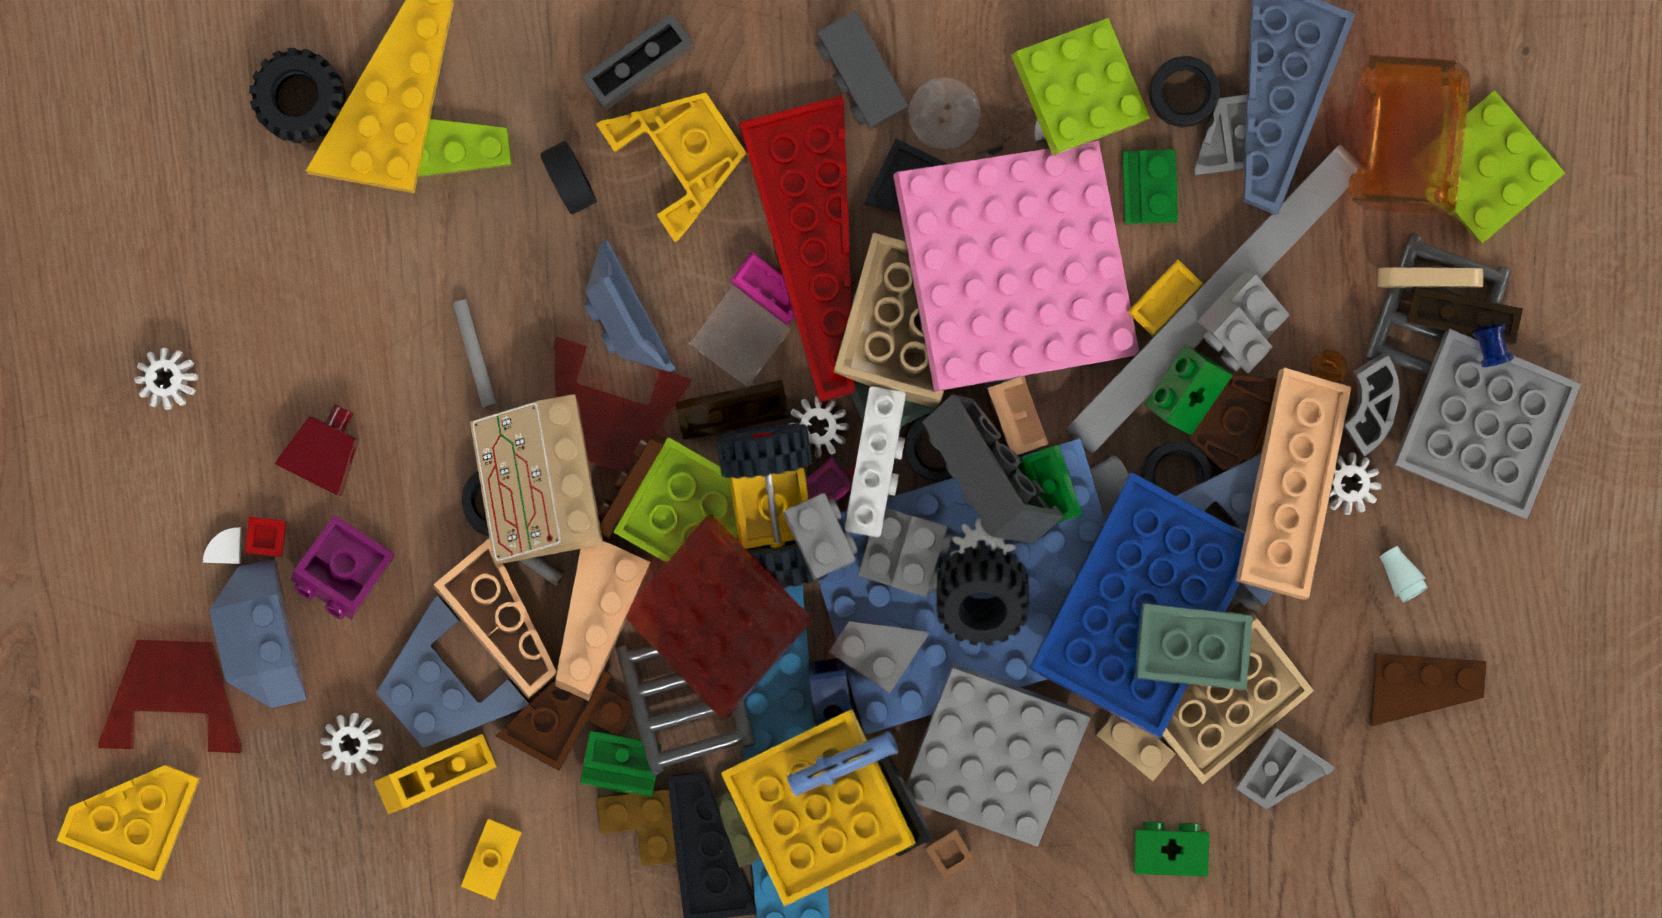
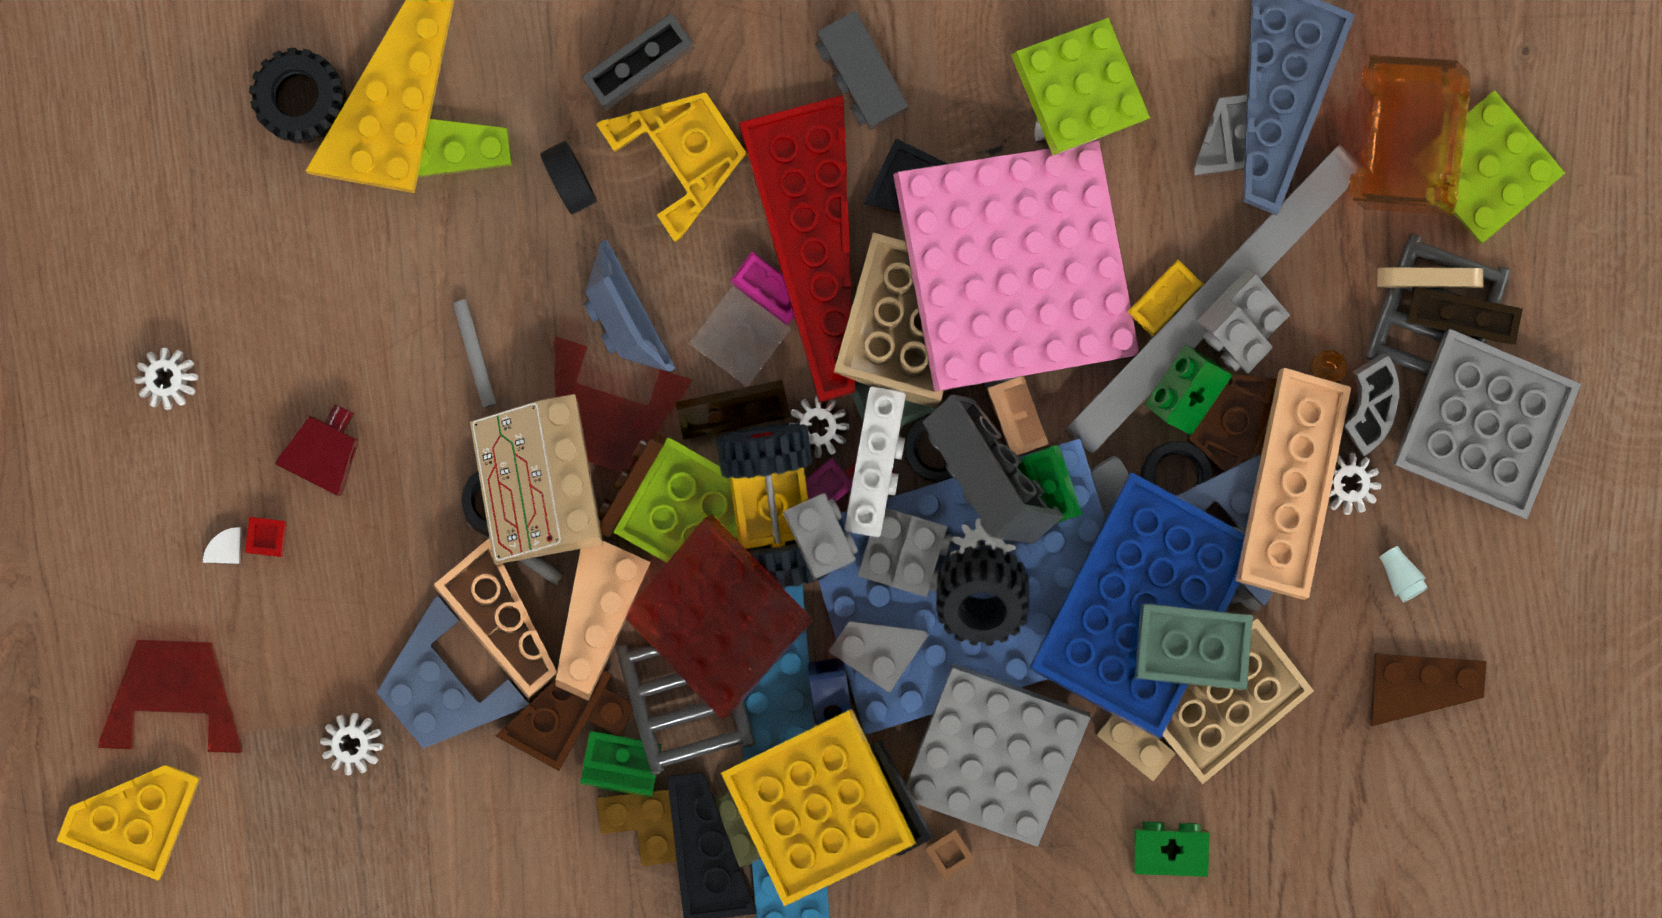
sand blue wedge [209,558,308,708] -> none
magenta plate [291,515,395,620] -> none
yellow slope [374,734,497,815] -> none
yellow plate [461,818,523,900] -> none
medium blue pin [787,731,898,796] -> none
clear plate [908,77,981,150] -> none
green plate [1122,149,1178,225] -> none
black tyre [1149,56,1220,128] -> none
light grey wing [1235,728,1335,809] -> none
clear blue bush [1472,323,1514,367] -> none

